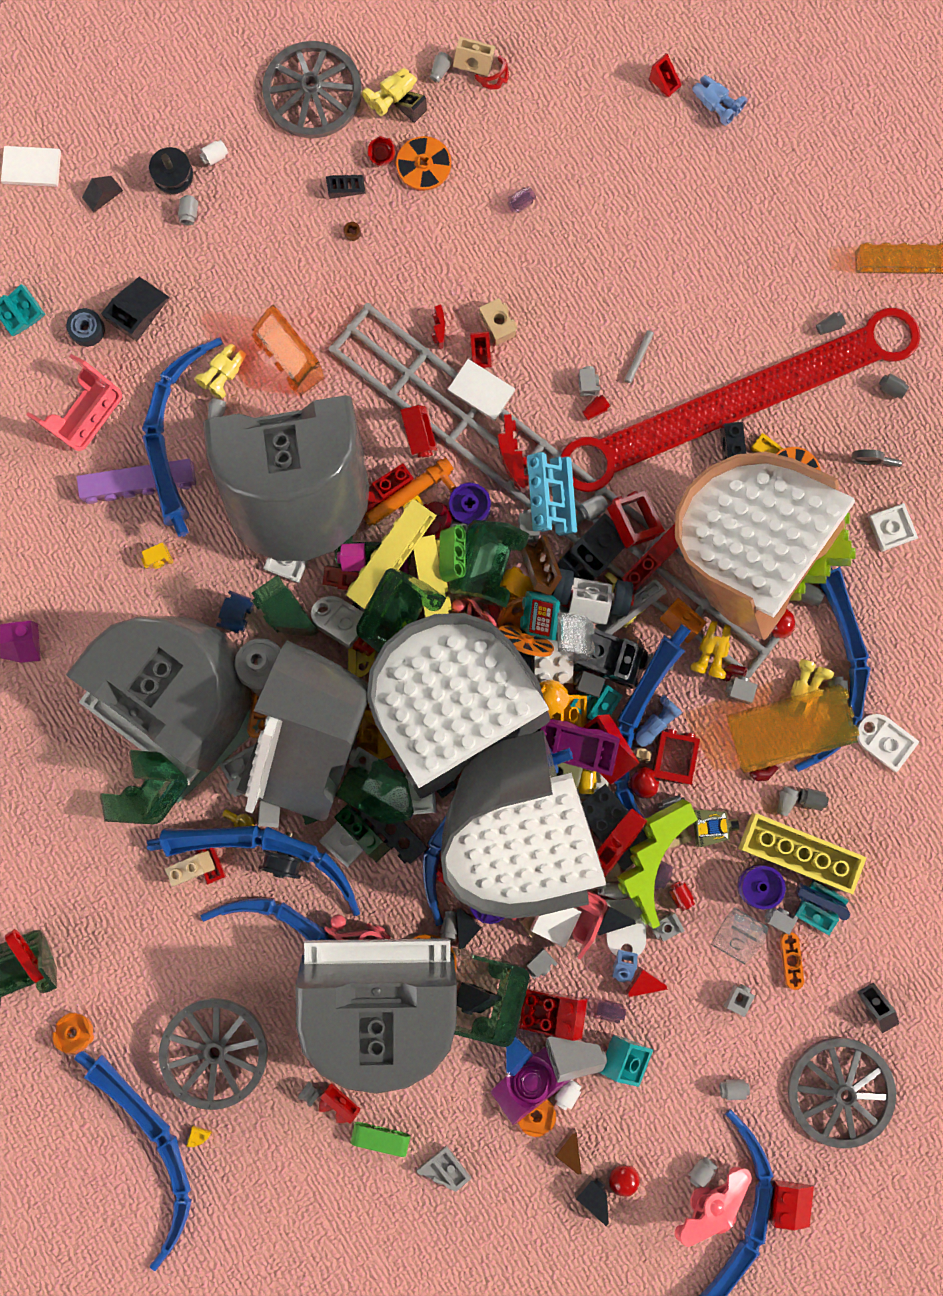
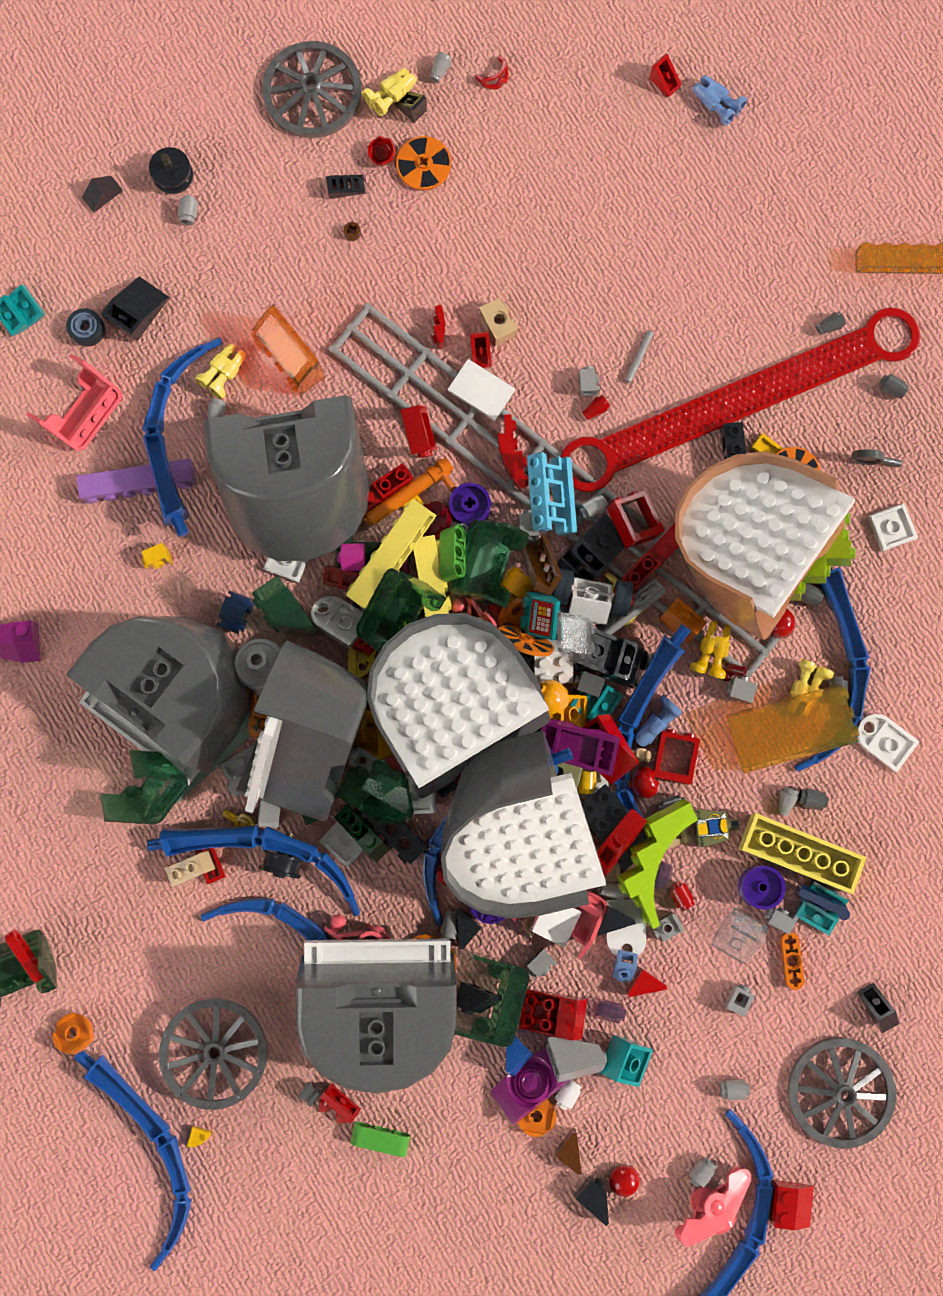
white tile [1,146,61,187] -> none
white brick [199,140,228,166] -> none
light grey wing [416,1145,471,1192] -> none
tan brick [453,37,496,76] -> none
clear purple brick [508,186,536,213] -> none
dark red arm [749,762,779,781] -> none

